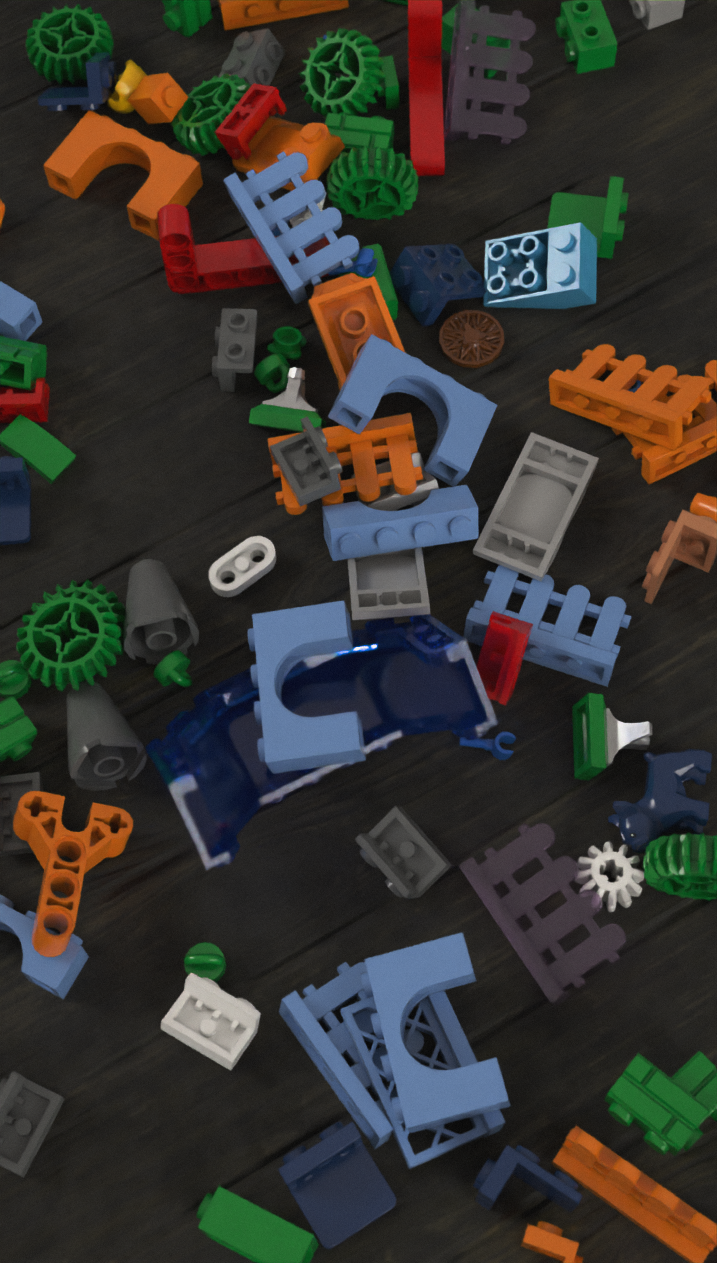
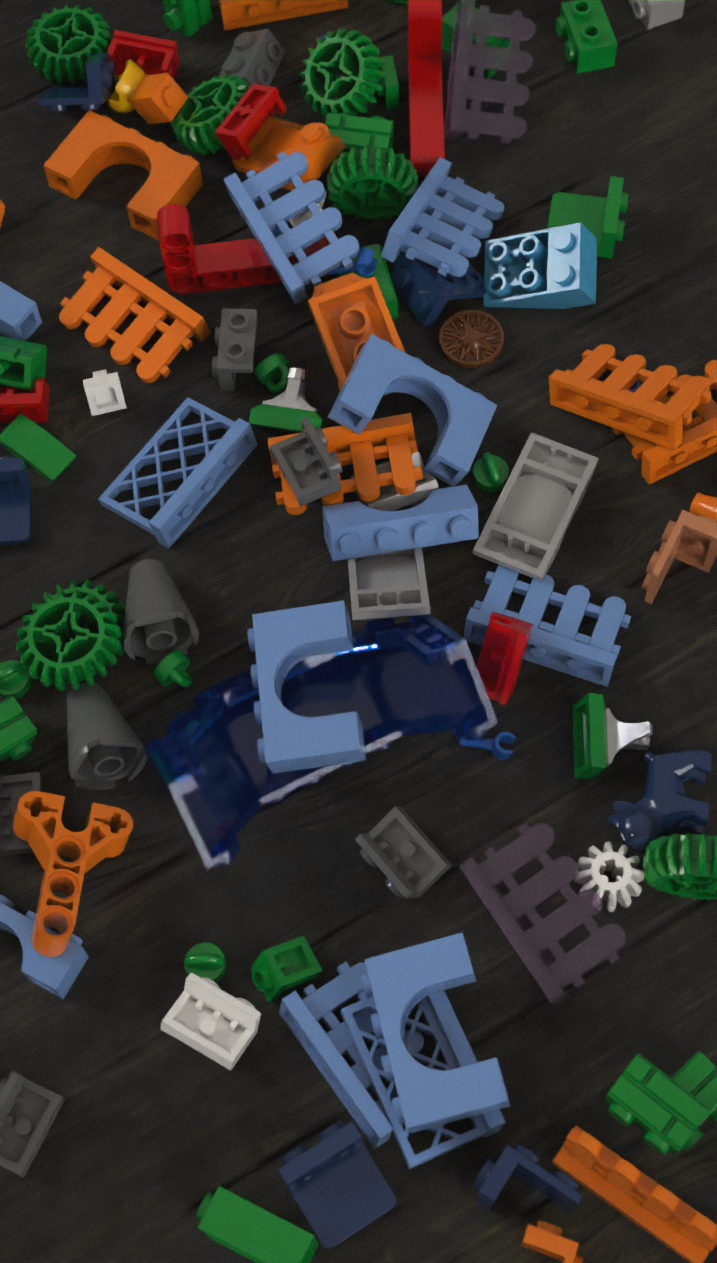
white plate [209,536,276,597] -> none
green plate [268,326,307,360] -> none
none -> orange fence [59,247,211,383]
none -> white tile [83,369,127,416]
none -> medium blue fence [98,397,258,548]
none -> red hinge [107,30,180,81]
none -> green bracket [251,936,322,1002]
none -> medium blue fence [381,157,505,277]
none -> green tile [472,452,509,493]

